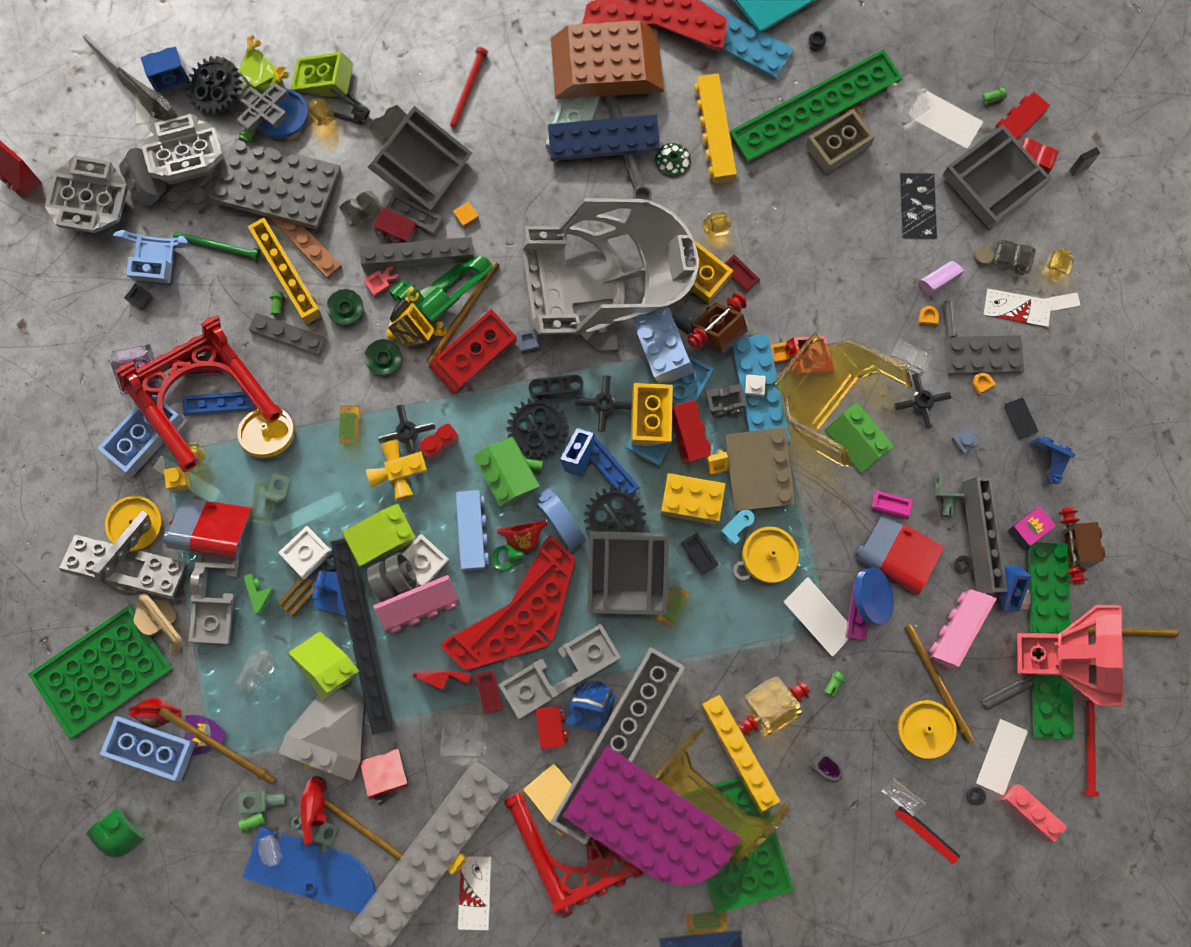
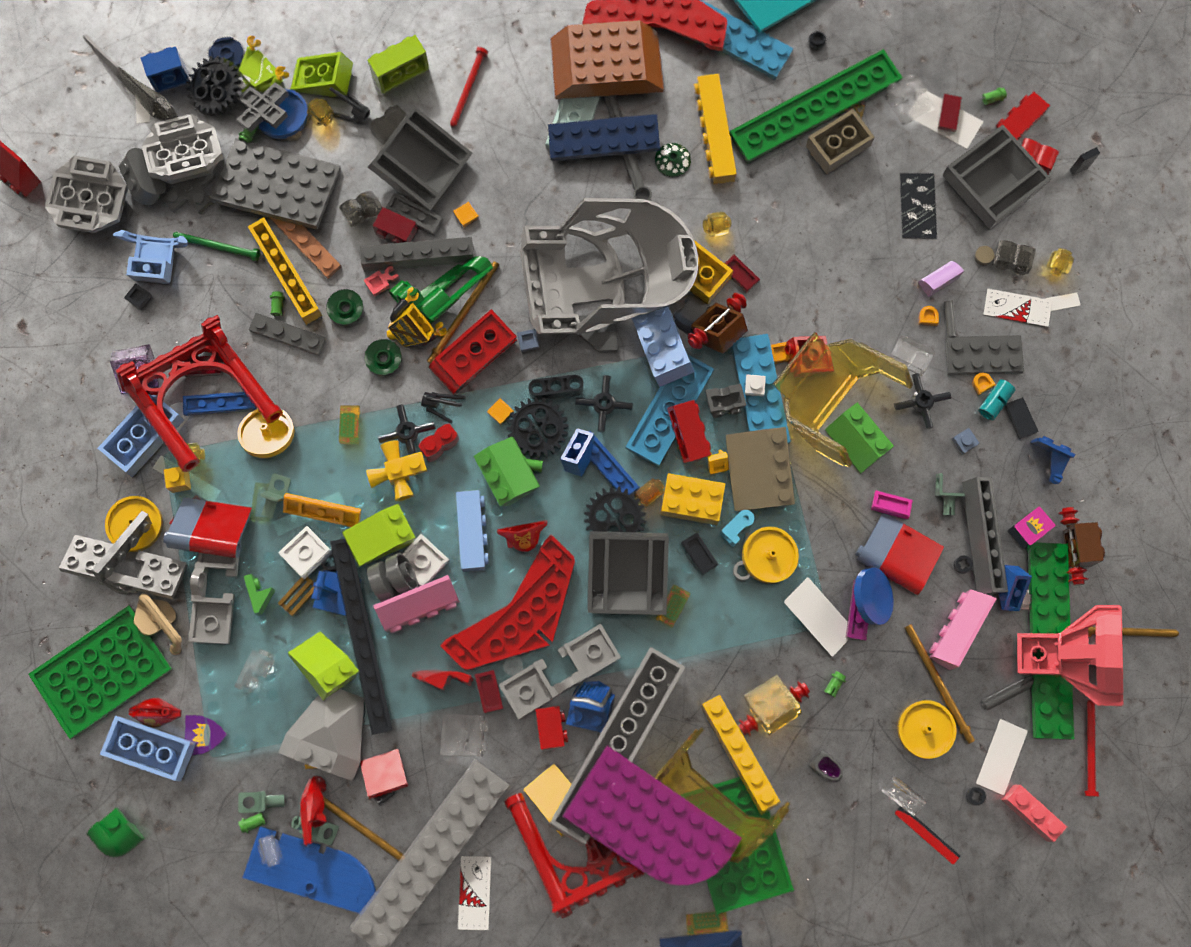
pearl gold bar [159,708,275,784] -> none
yellow tile [447,853,468,874] -> none
green piece [492,545,525,570] -> none
medium blue arch [533,488,586,551] -> none
yellow slope [631,383,673,446] -> none
none -> dark blue tile [208,37,245,68]
none -> light orange plate [283,493,361,527]
none -> lime brick [367,34,429,94]
none -> black plant [421,392,466,424]
none -> light orange tile [487,398,514,425]
none -> clear orange brick [634,478,665,507]
none -> dark red tile [937,93,962,132]
none -> teal pin [978,380,1016,421]

